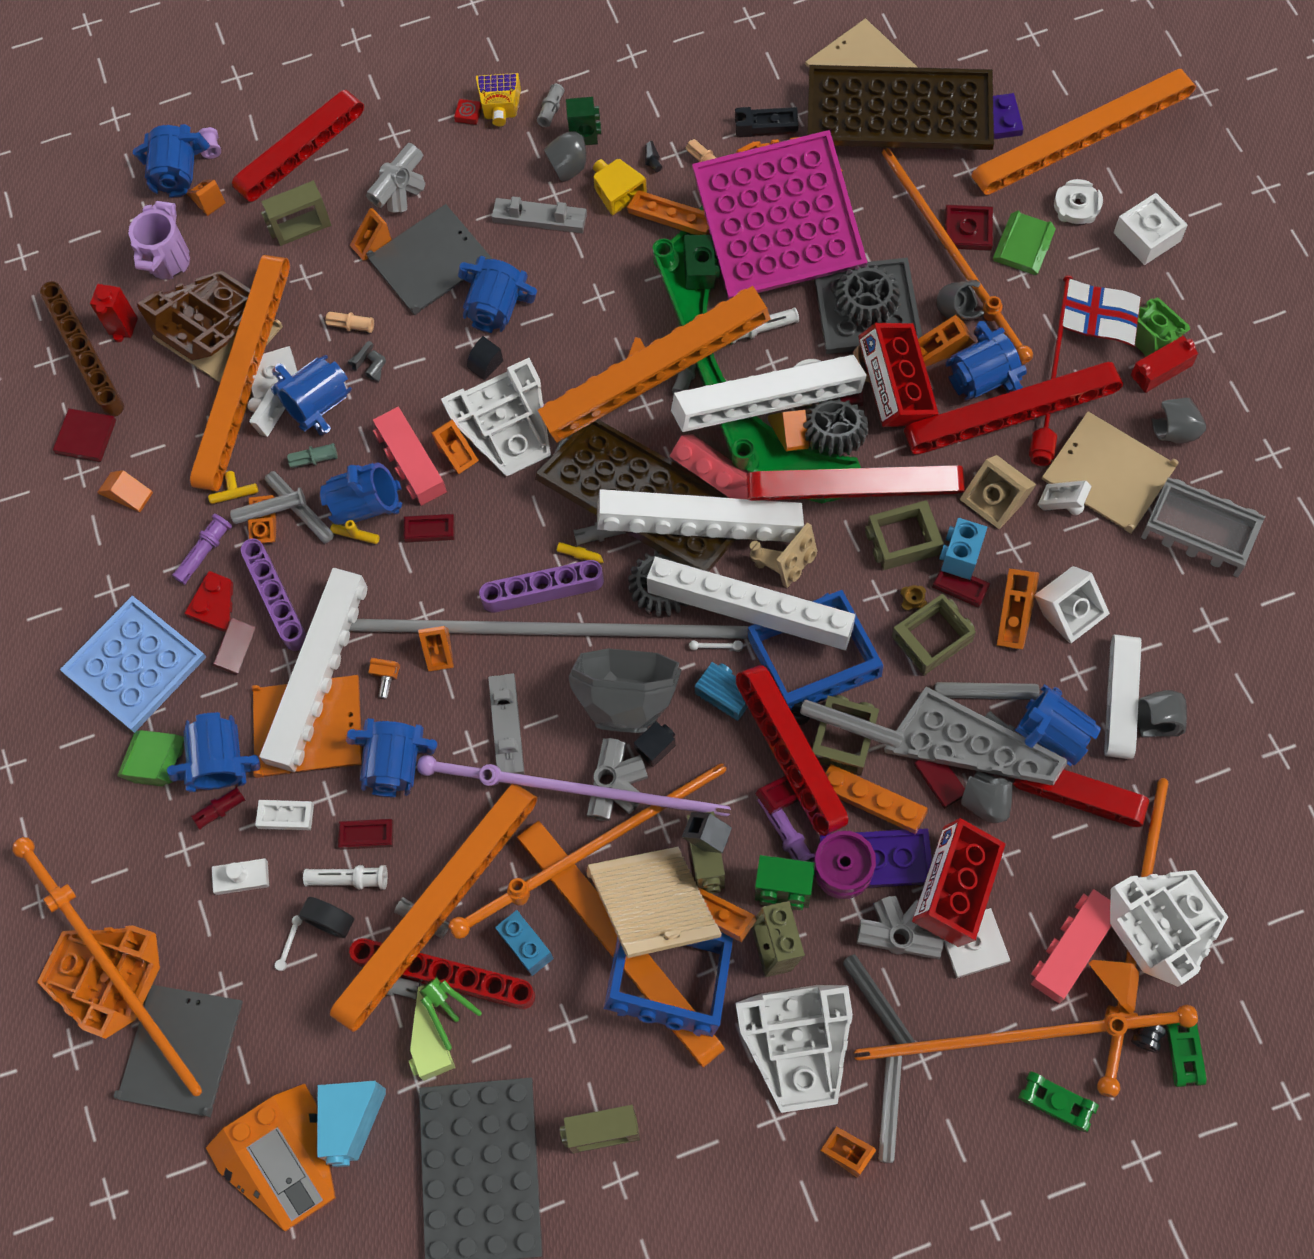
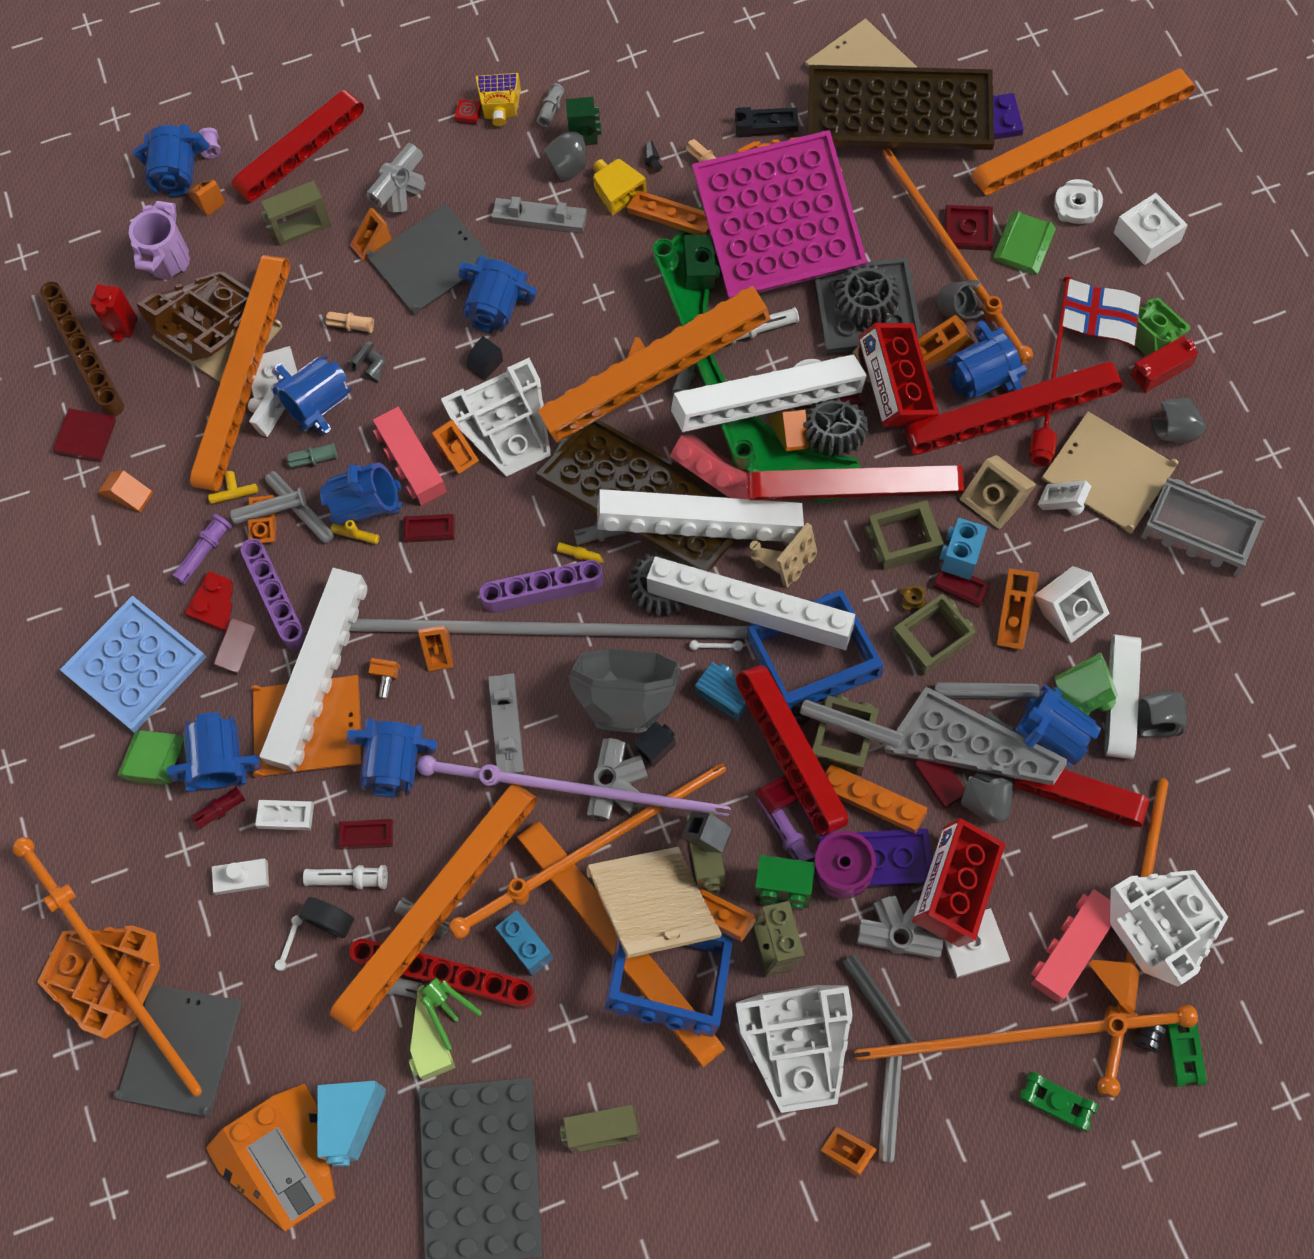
none -> bright green slope [1055,653,1118,715]

